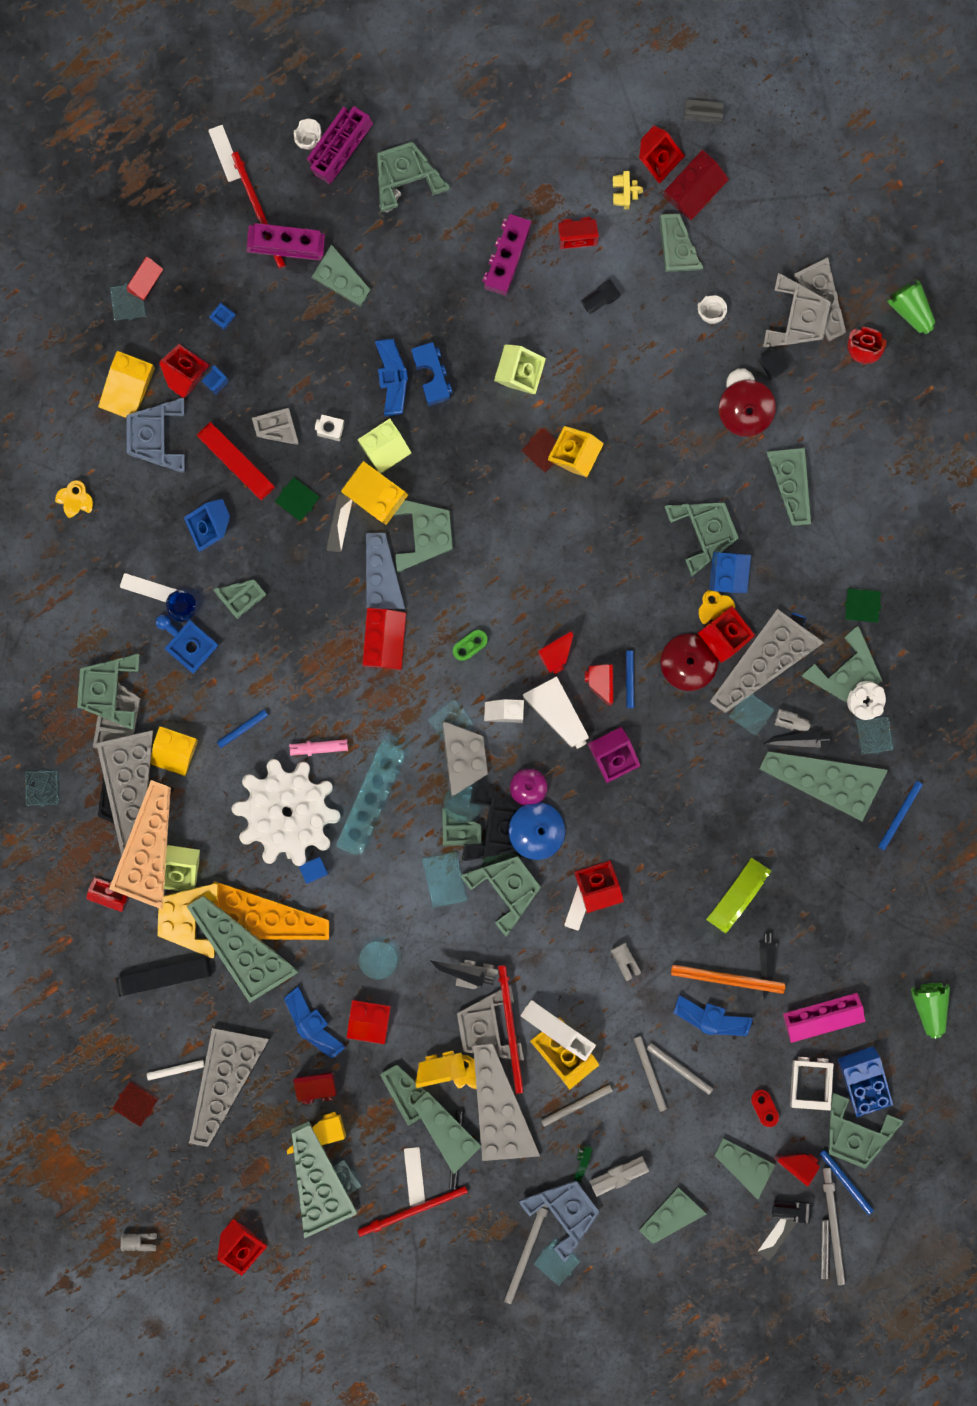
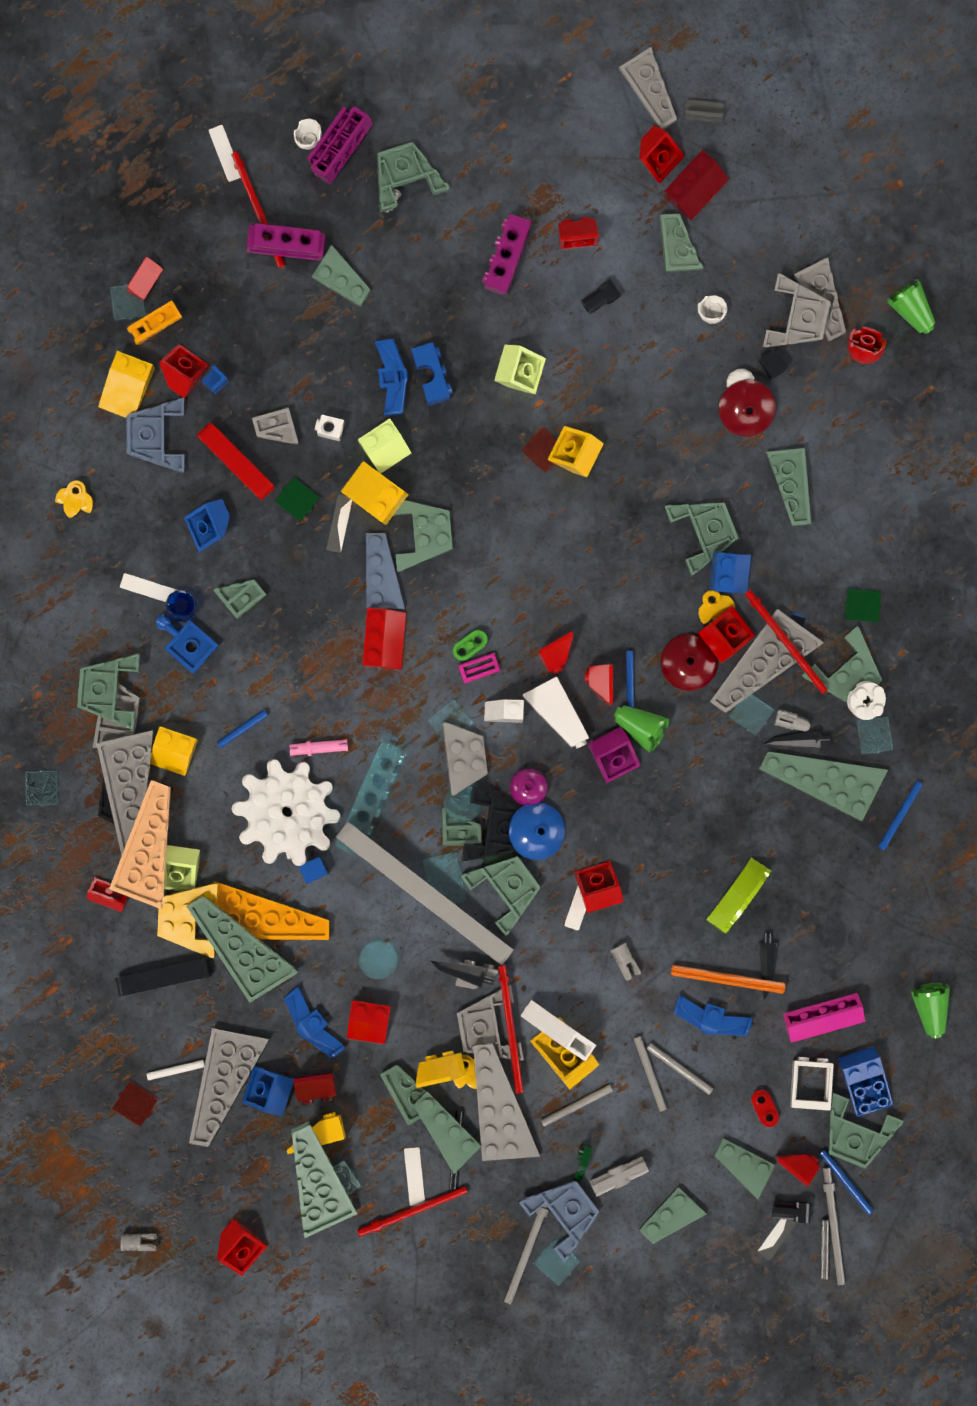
blue tile [209,303,236,330] -> none
light yellow hips [613,171,643,209] -> none
none -> light orange plate [127,301,182,345]
none -> blue slope [242,1066,294,1116]
none -> light grey beam [336,822,514,965]
none -> dark pink tile [458,653,501,684]
none -> bright green cone [614,705,670,752]
none -> light grey wing [619,47,677,129]
none -> red bar [745,589,828,694]

